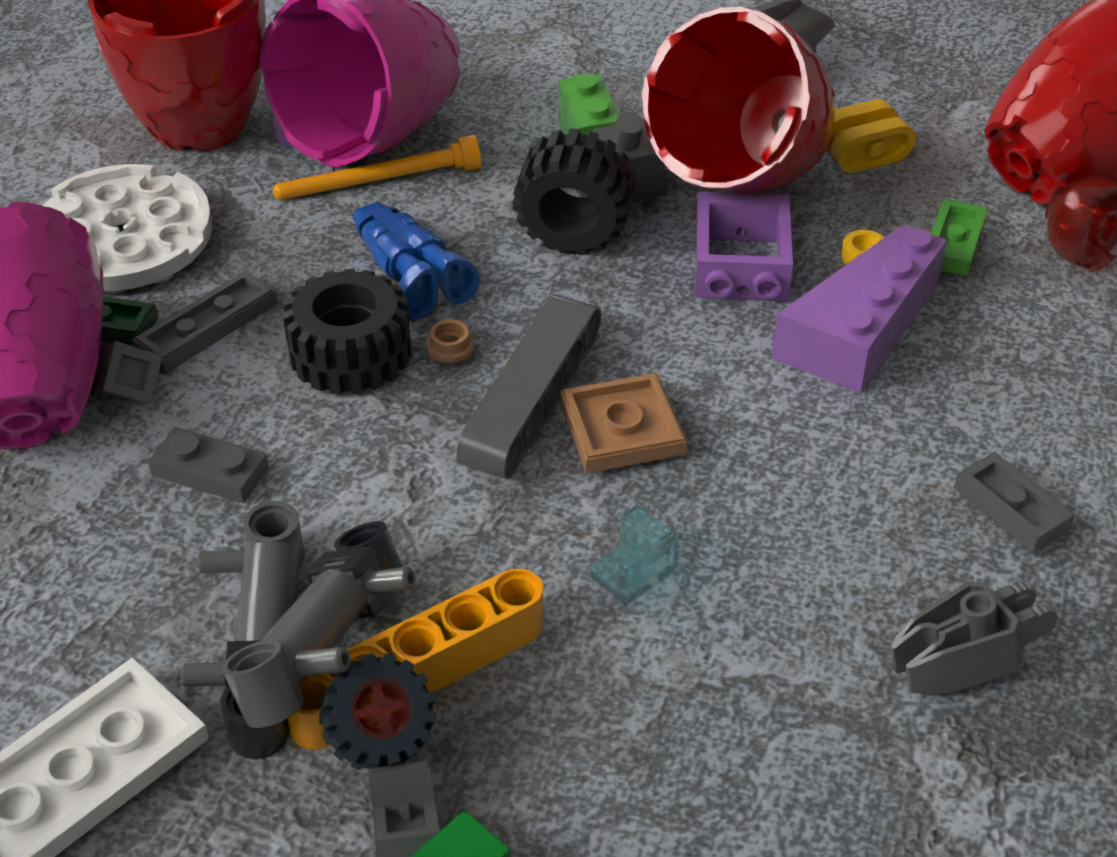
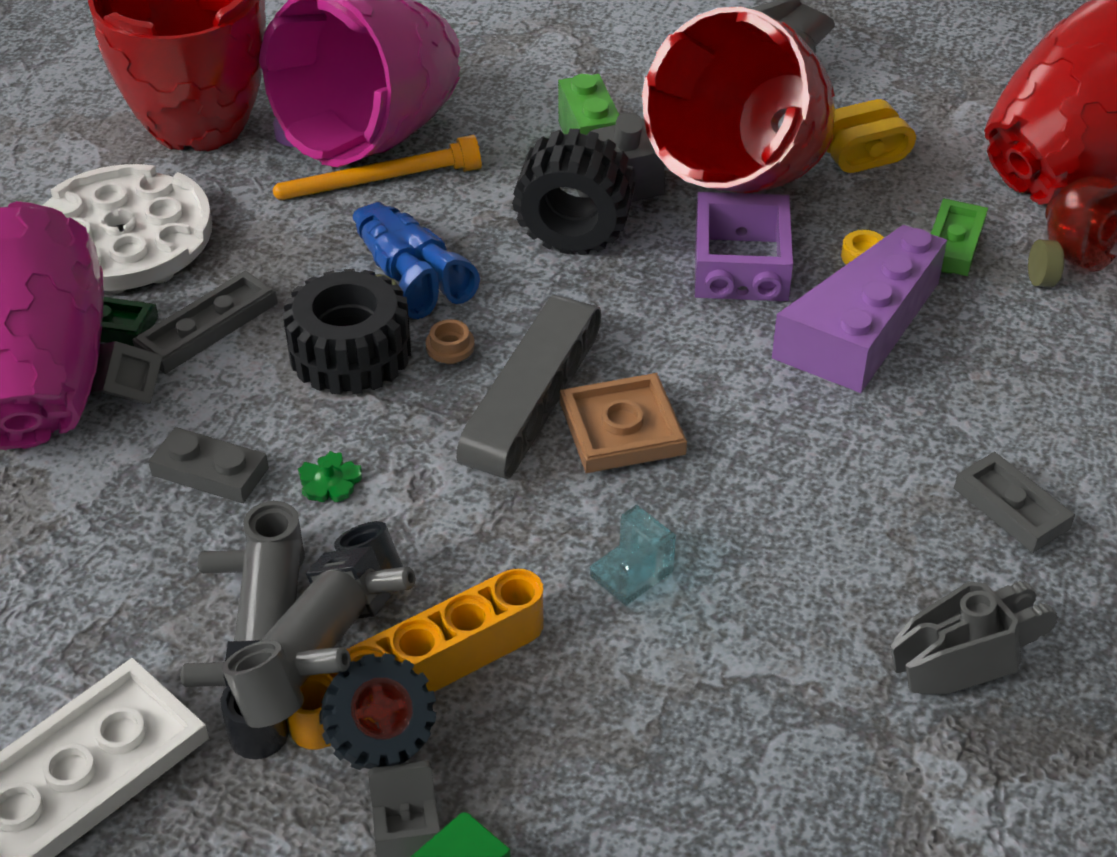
none -> green plant [298,451,362,502]
none -> olive tile [1028,239,1064,287]

